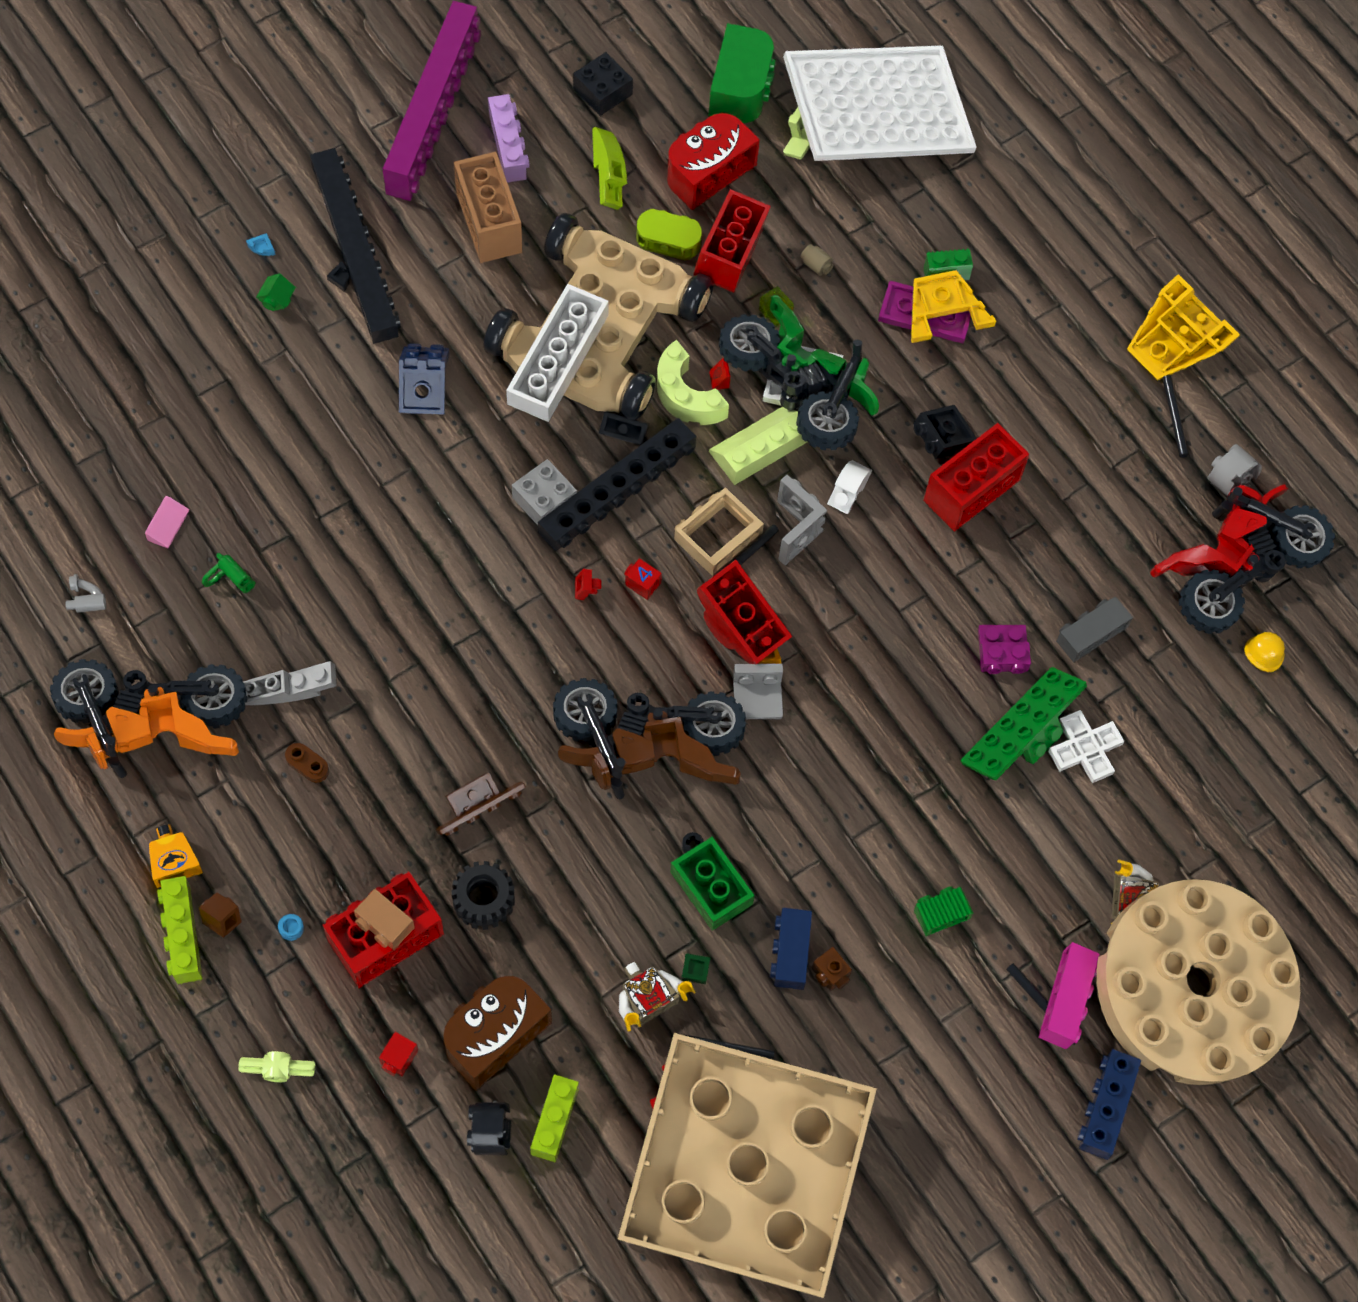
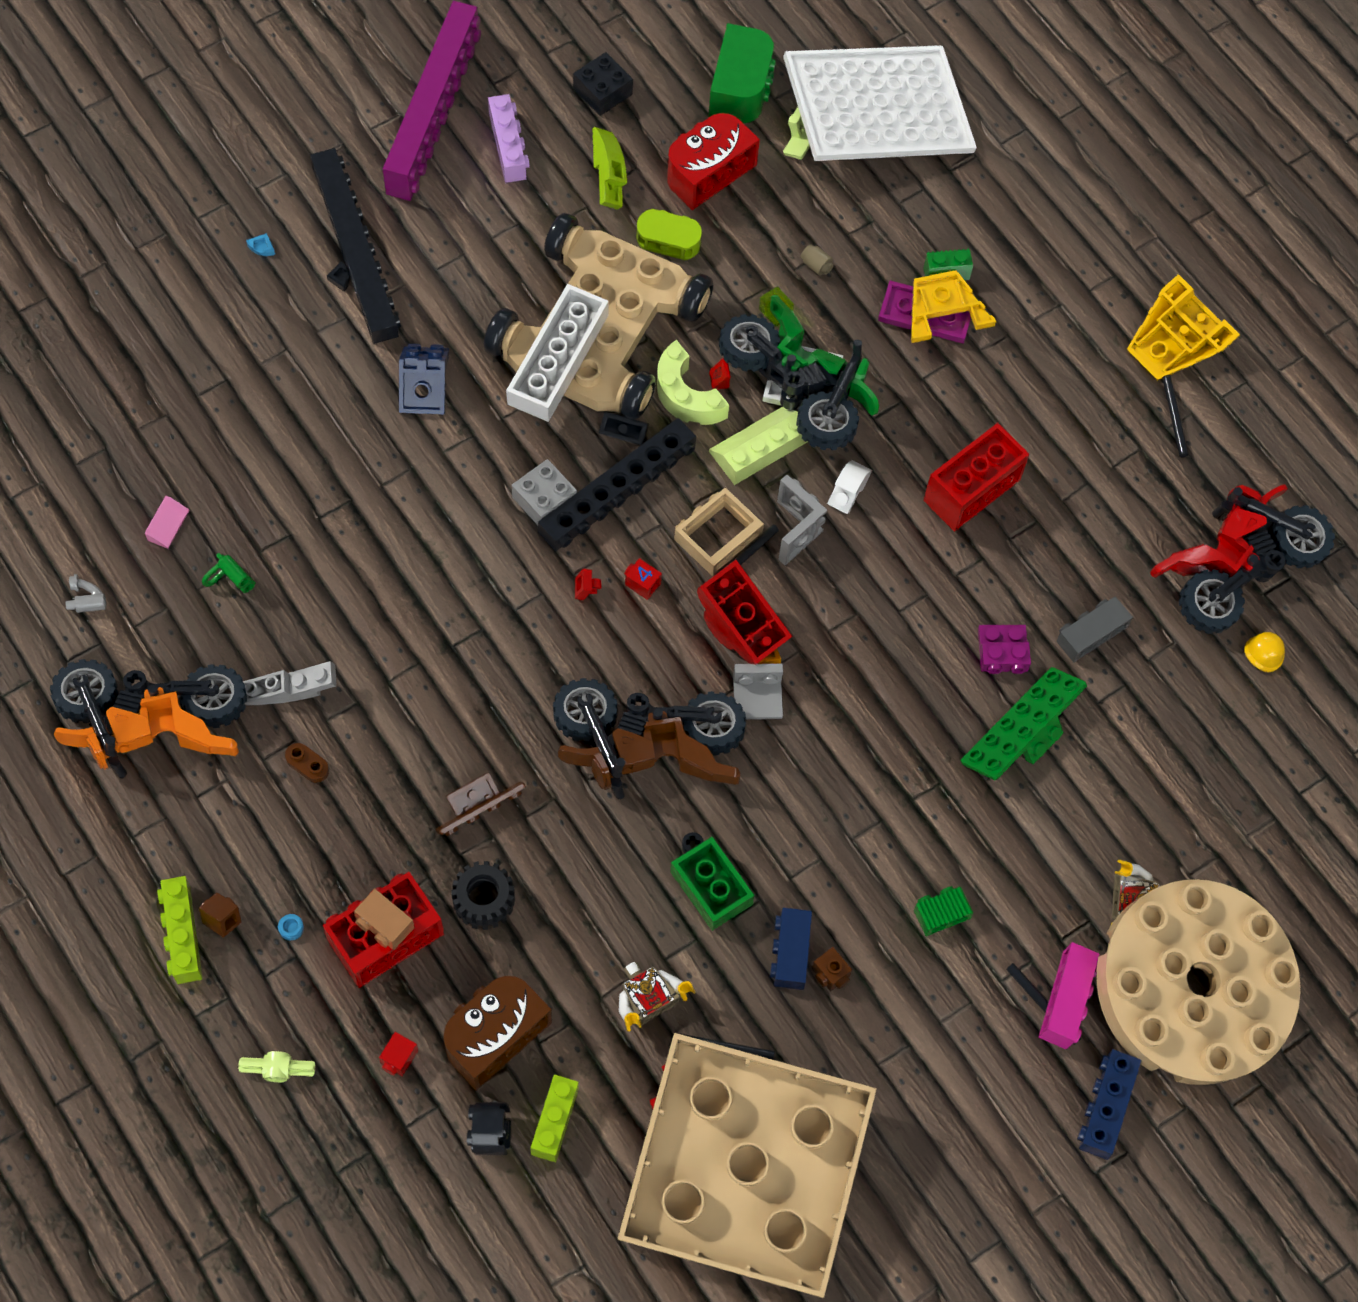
light orange torso [149,825,203,888] -> none
green brick [256,273,296,311] -> none
medium nougat brick [454,152,523,263] -> none
dark green panel [681,953,710,984] -> none
red brick [693,189,771,293] -> none
black plate [913,405,977,459] -> none
white plate [1048,710,1124,783] -> none
light grey brick [1207,444,1262,496] -> none

